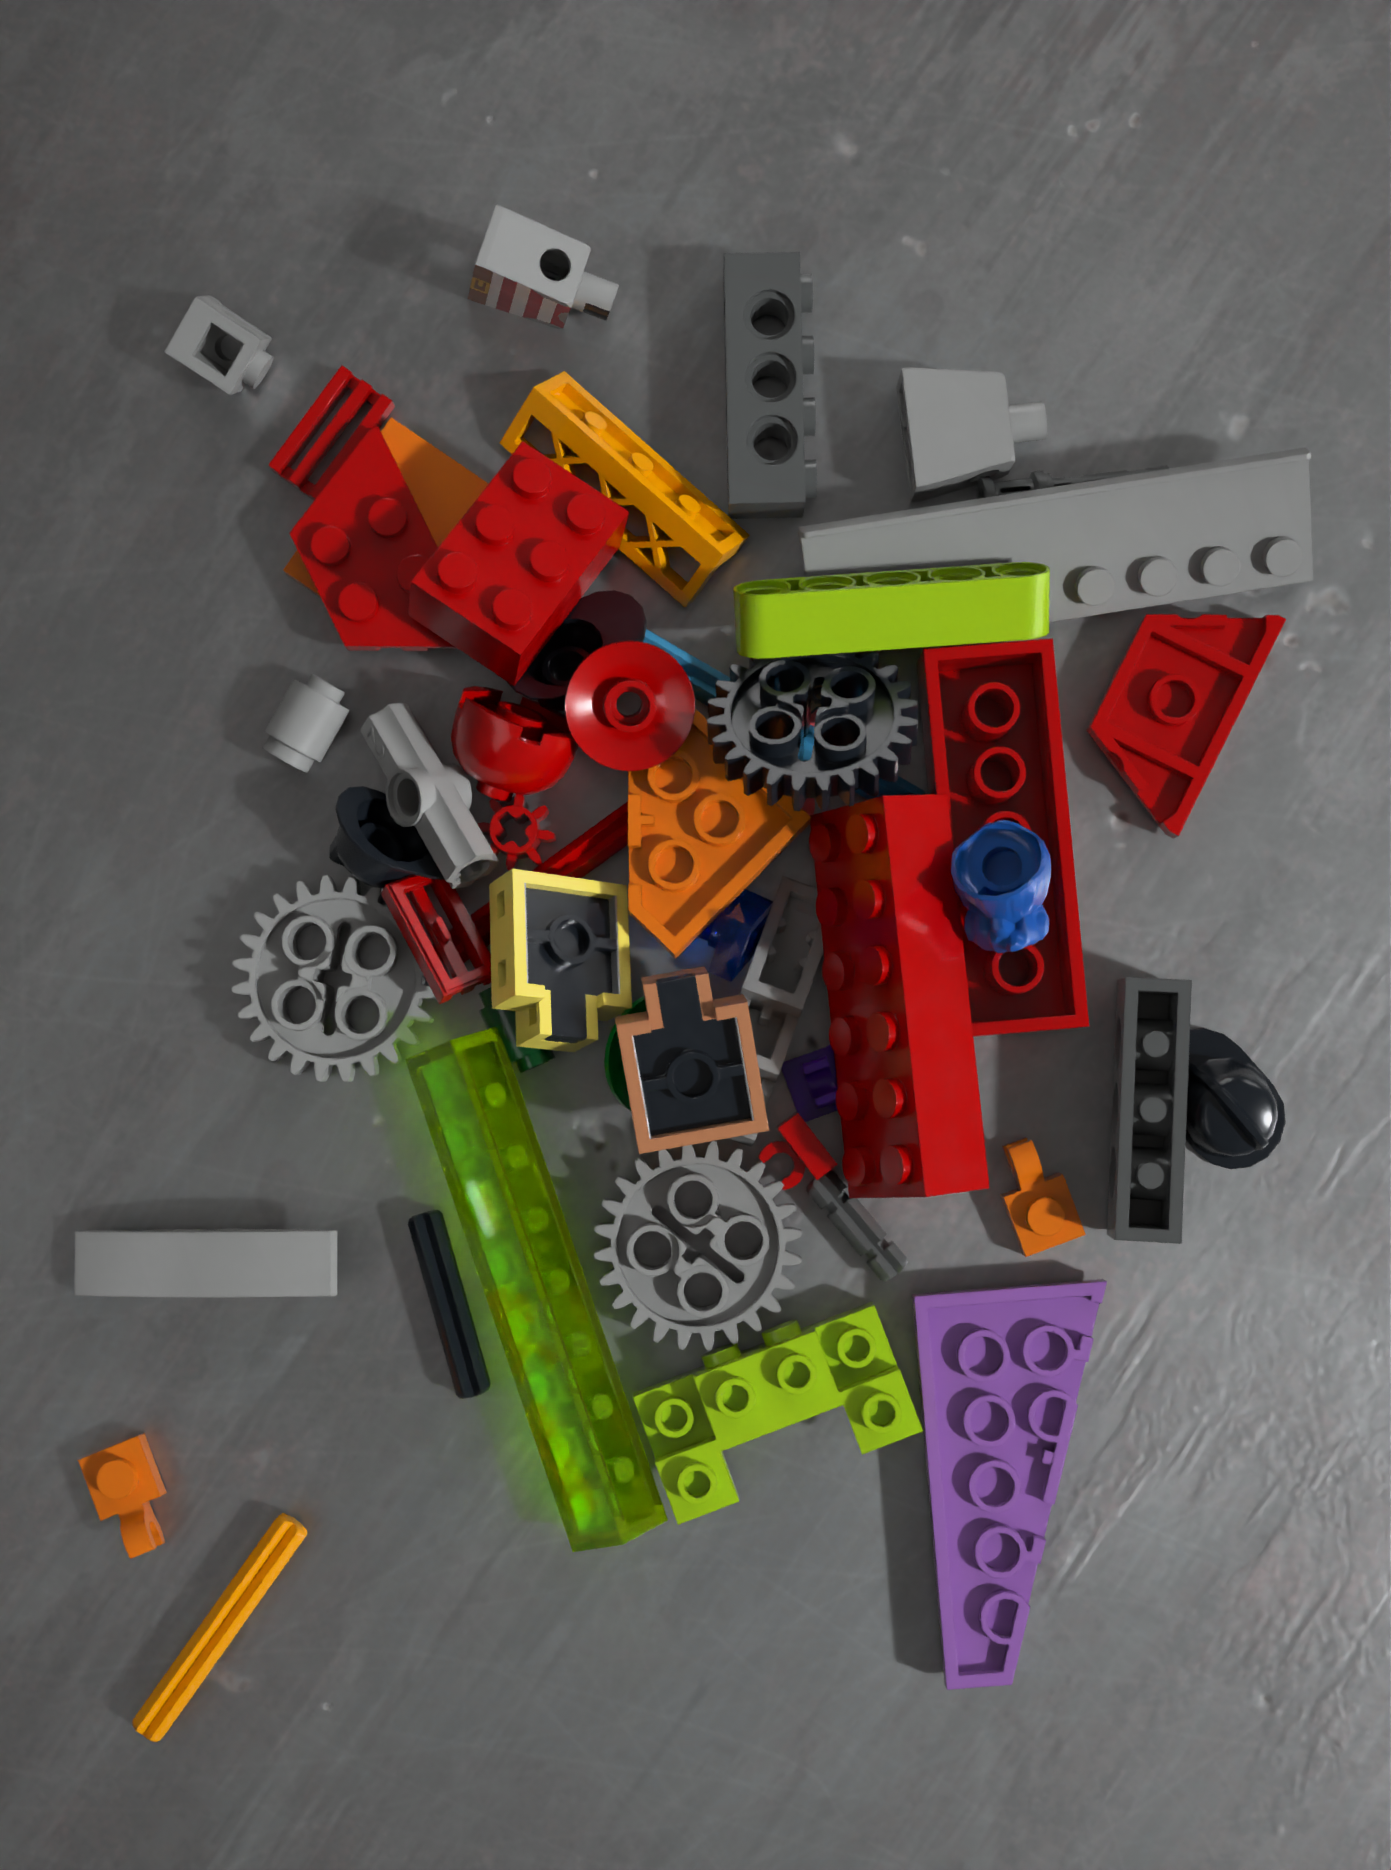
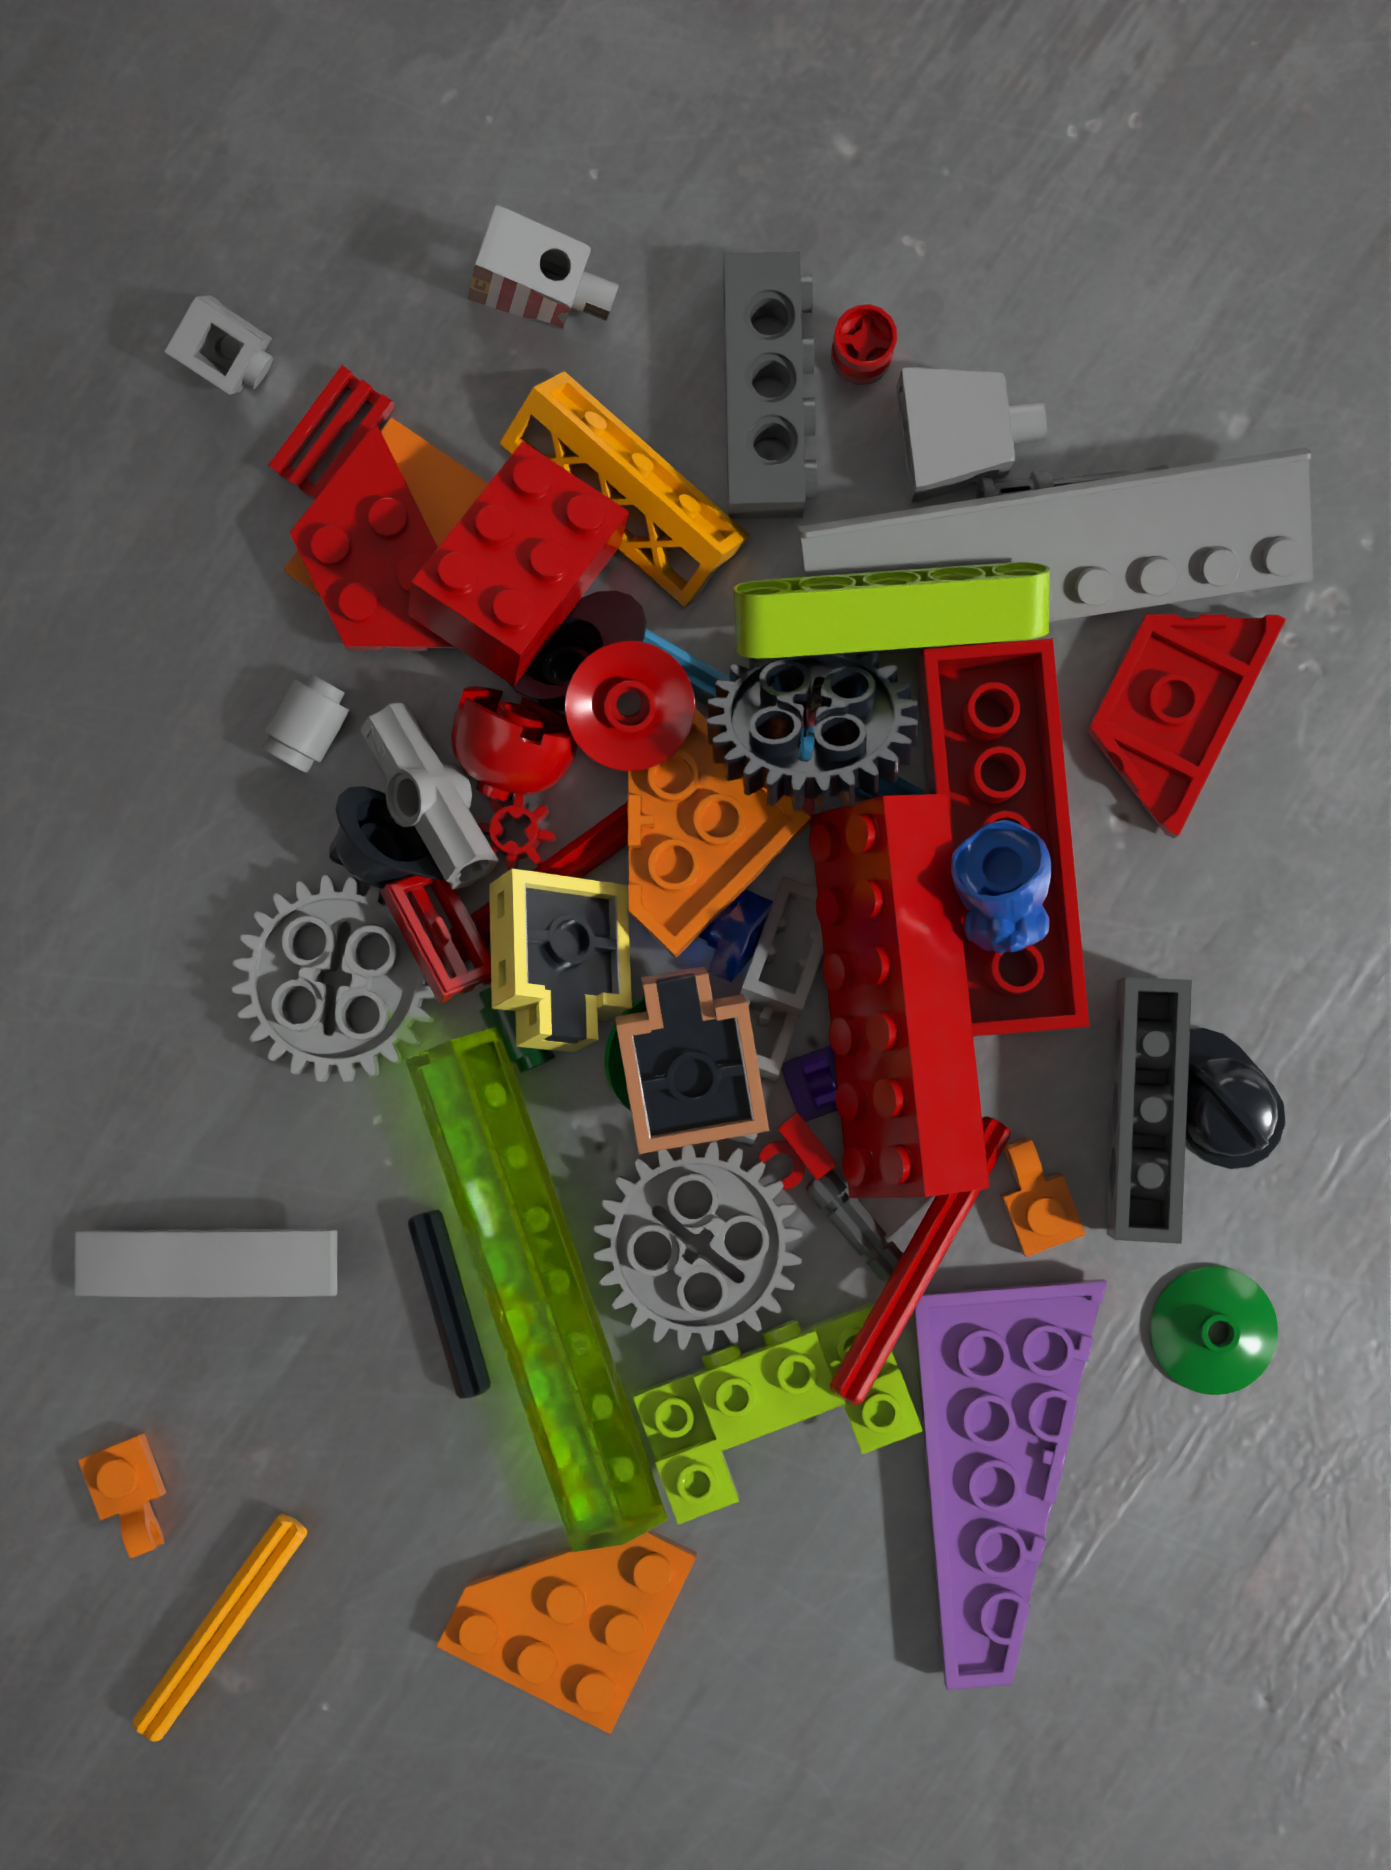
none -> orange plate [436,1523,697,1734]
none -> red axle [830,1116,1011,1405]
none -> red wheel [831,304,897,385]
none -> green dish [1149,1266,1278,1395]

